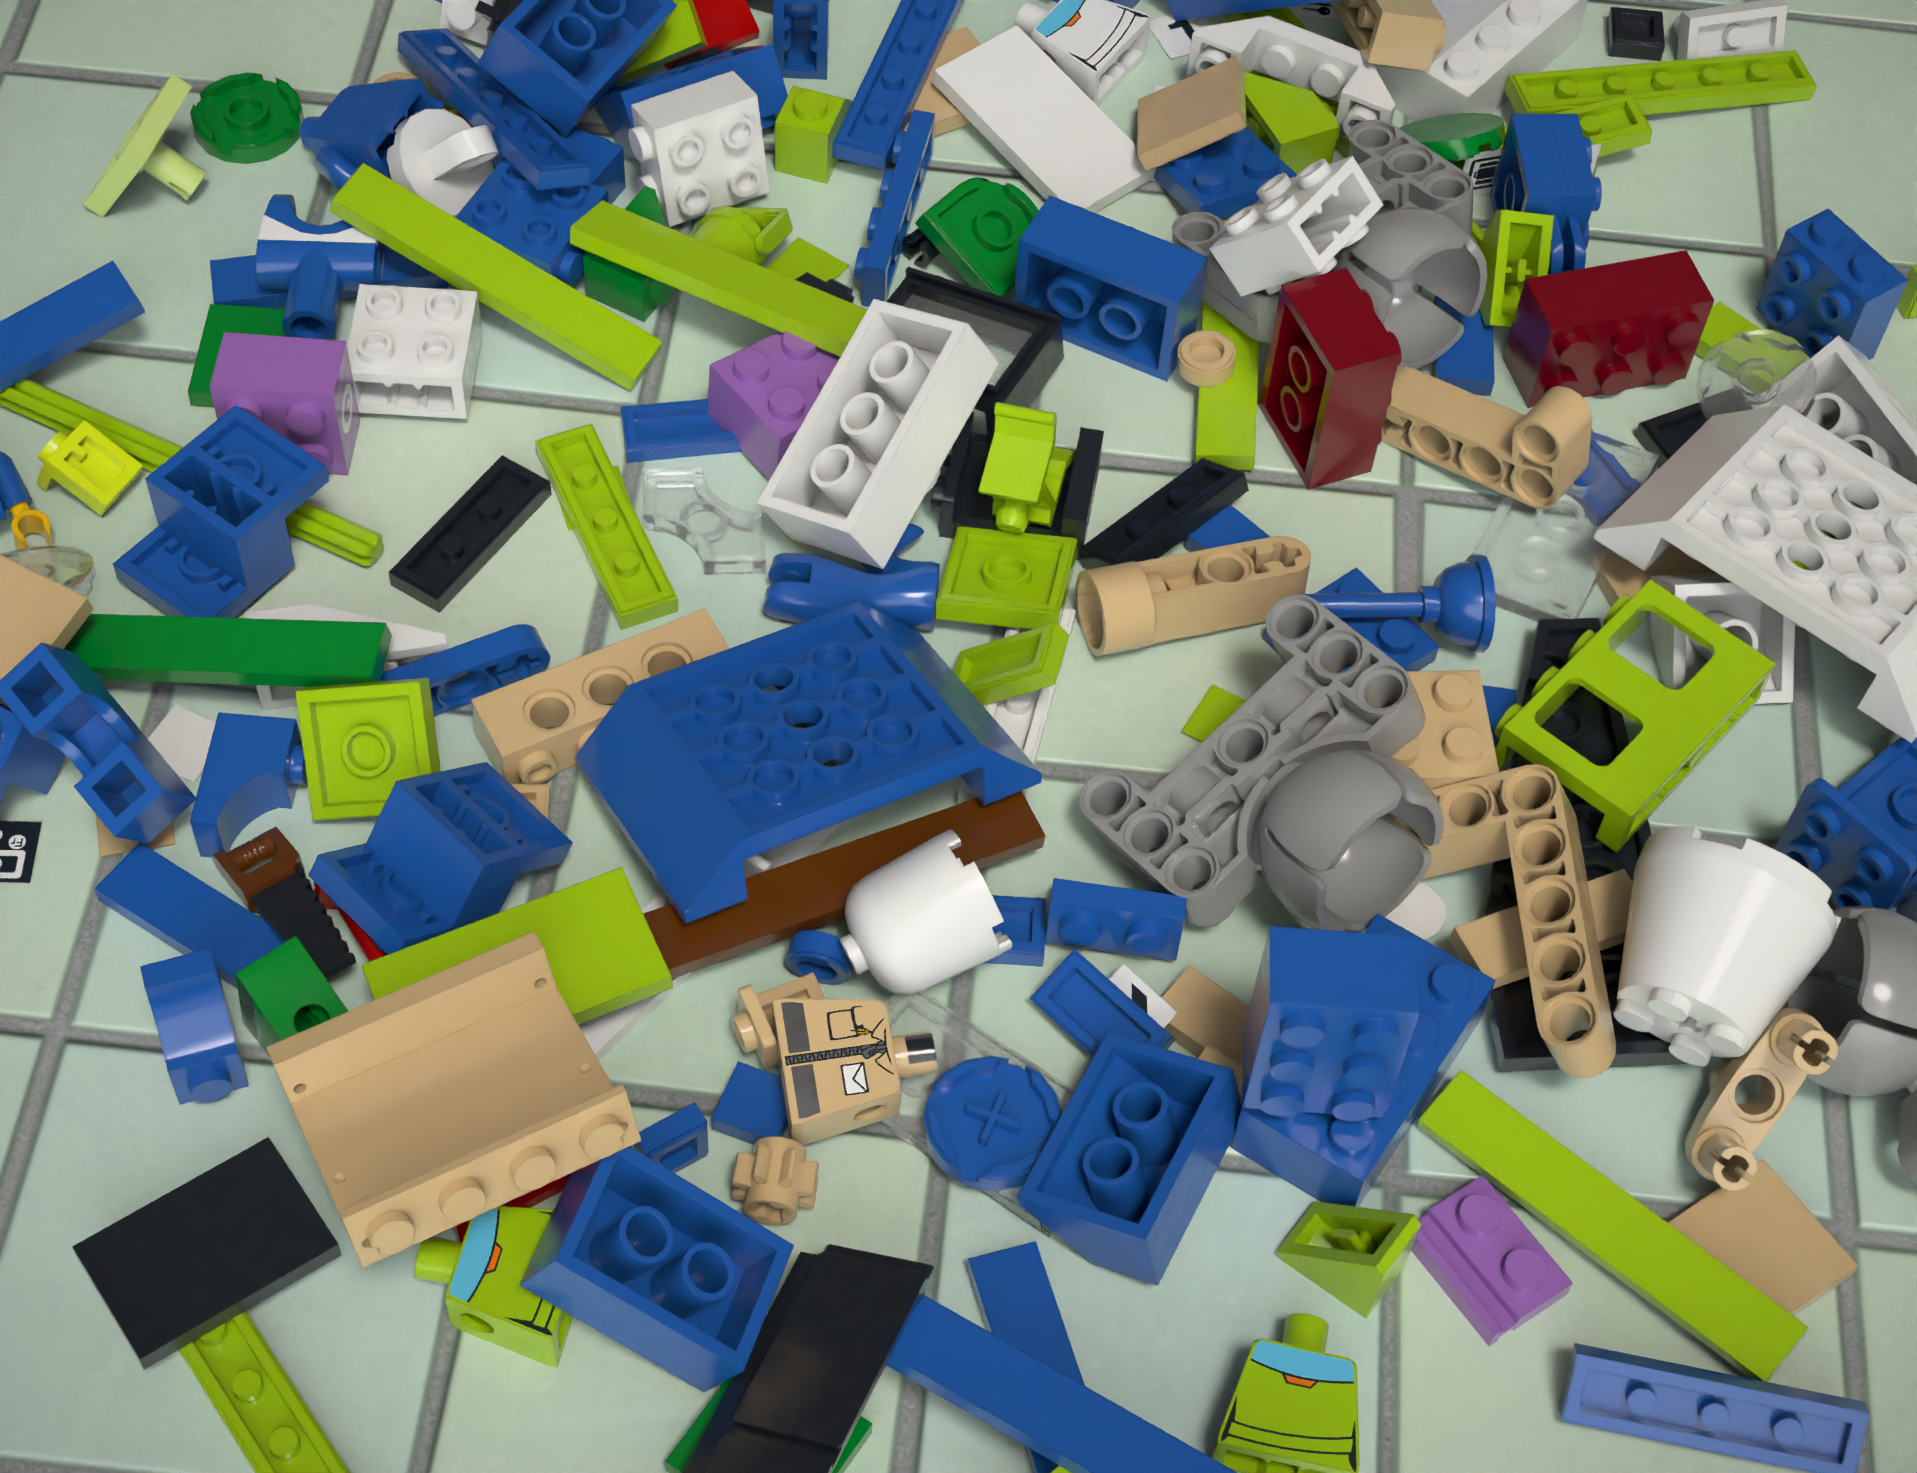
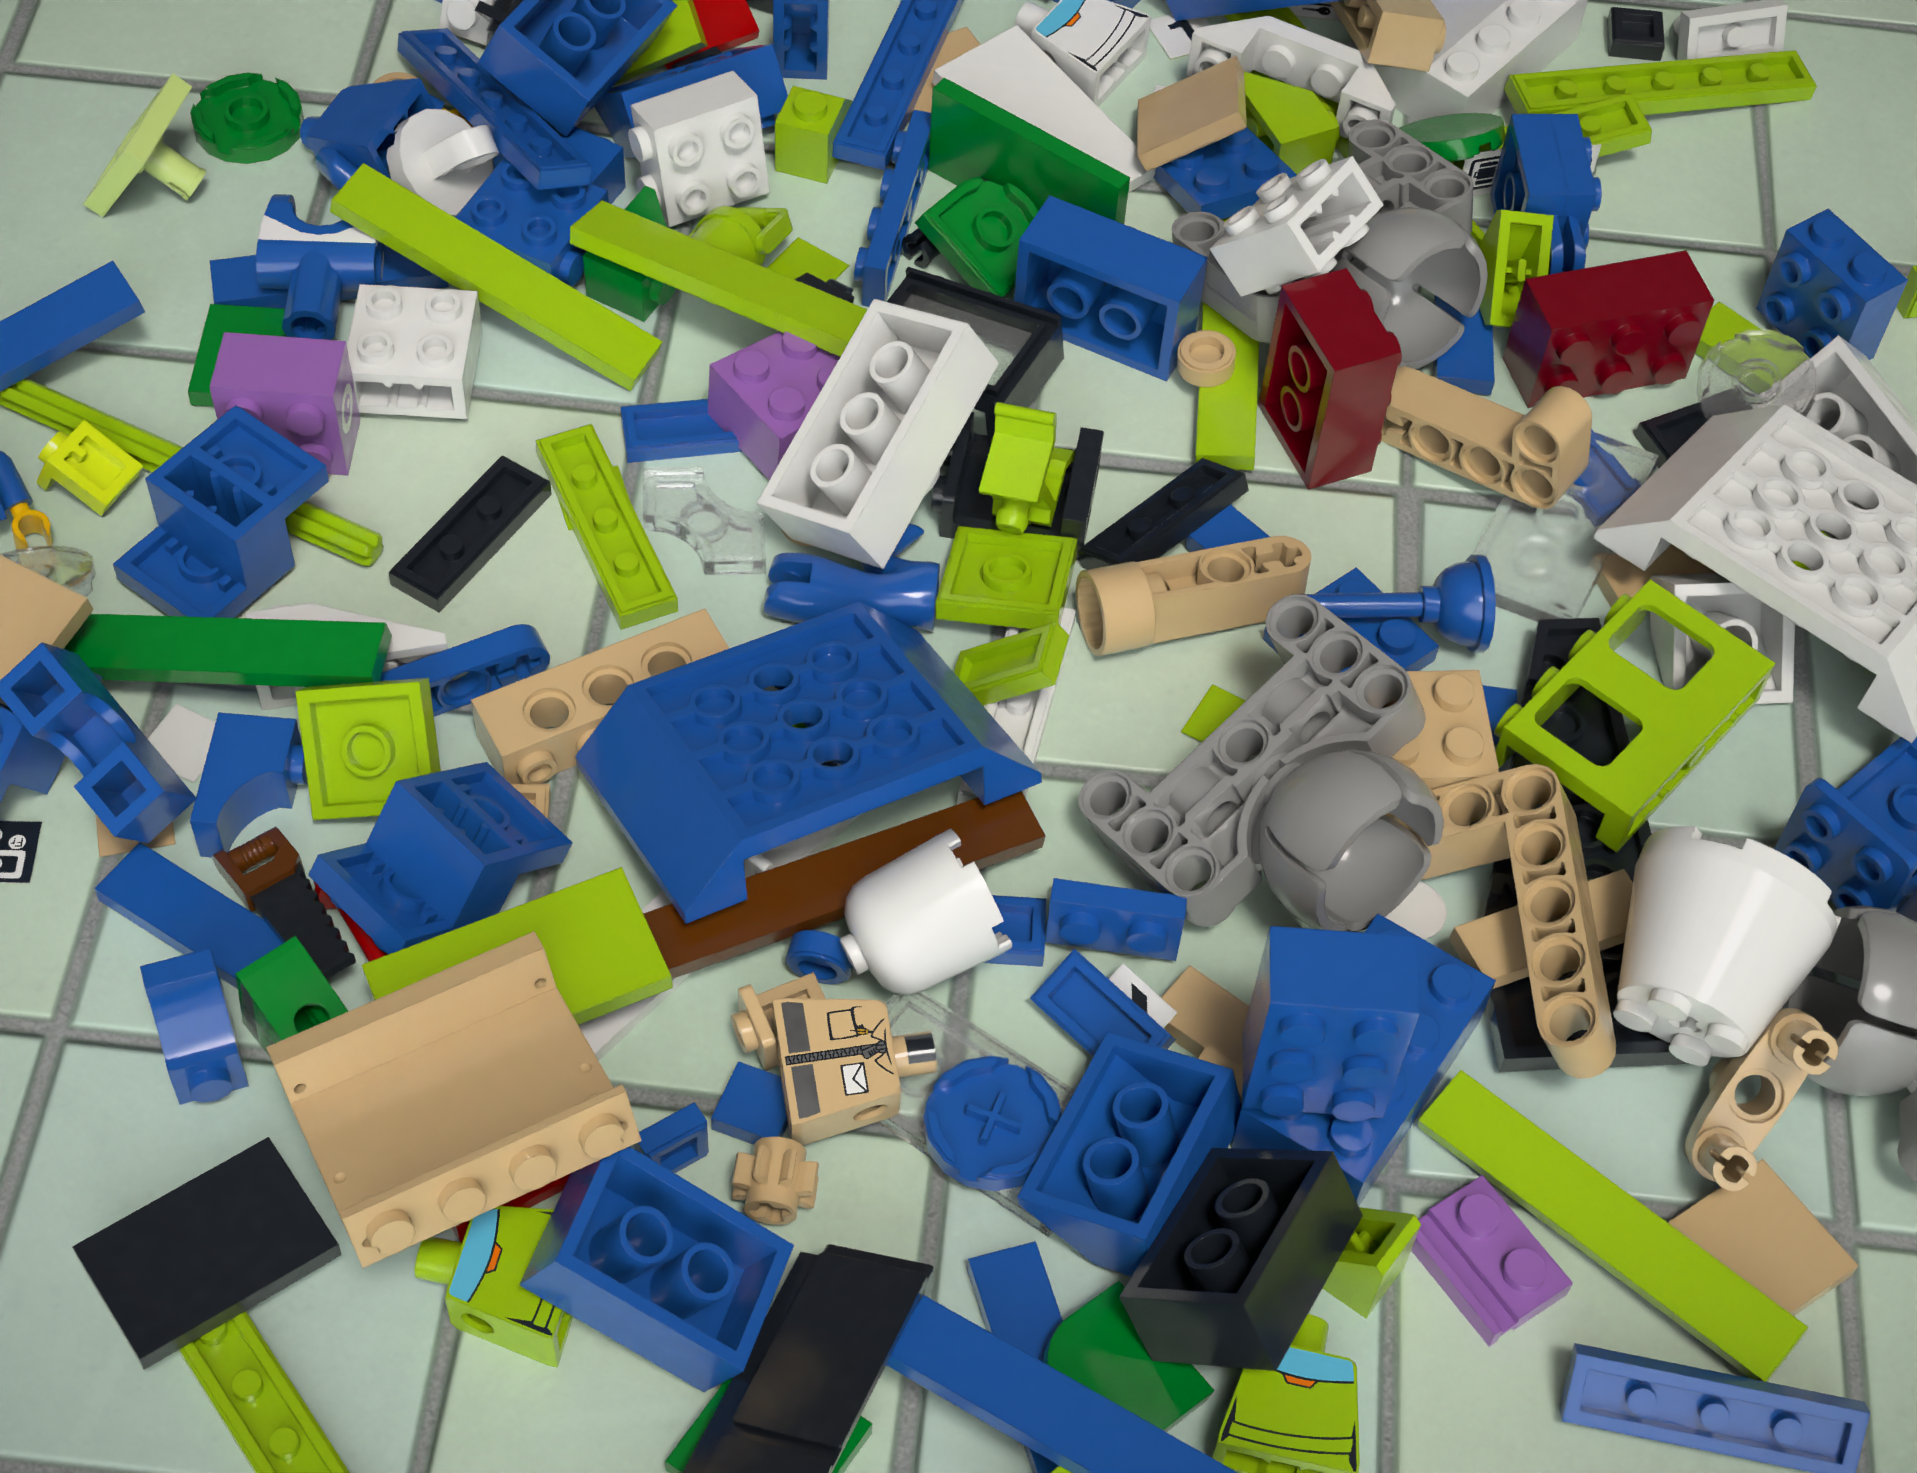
none -> green tile [928,78,1130,224]
none -> green tile [1043,1281,1215,1432]
none -> black brick [1119,1148,1363,1371]

